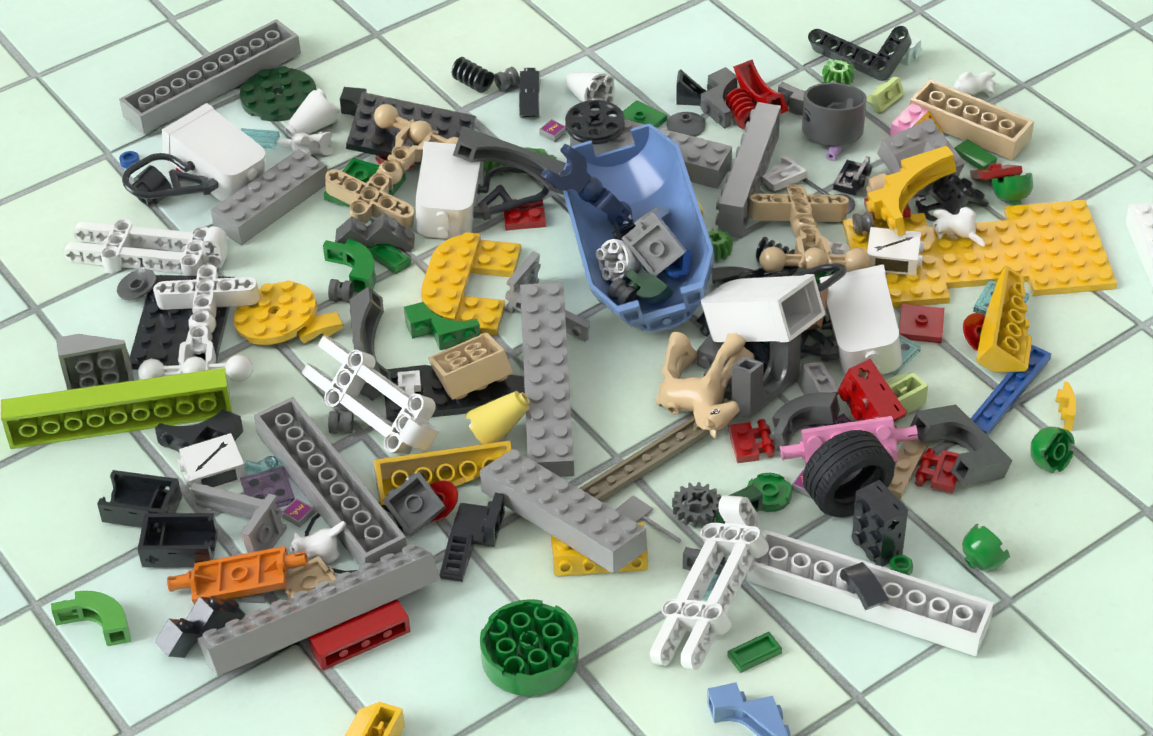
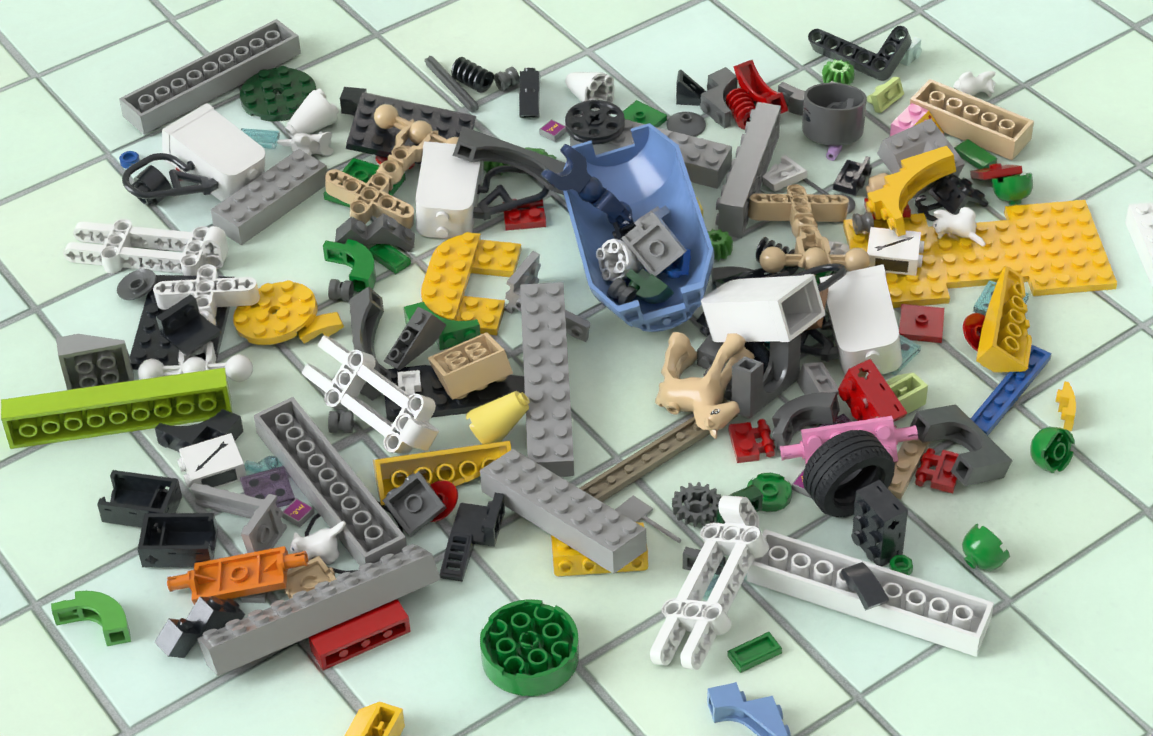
none -> black bracket [156,294,221,356]
none -> dark grey slope [384,307,446,371]
none -> dark grey axle [424,56,479,113]

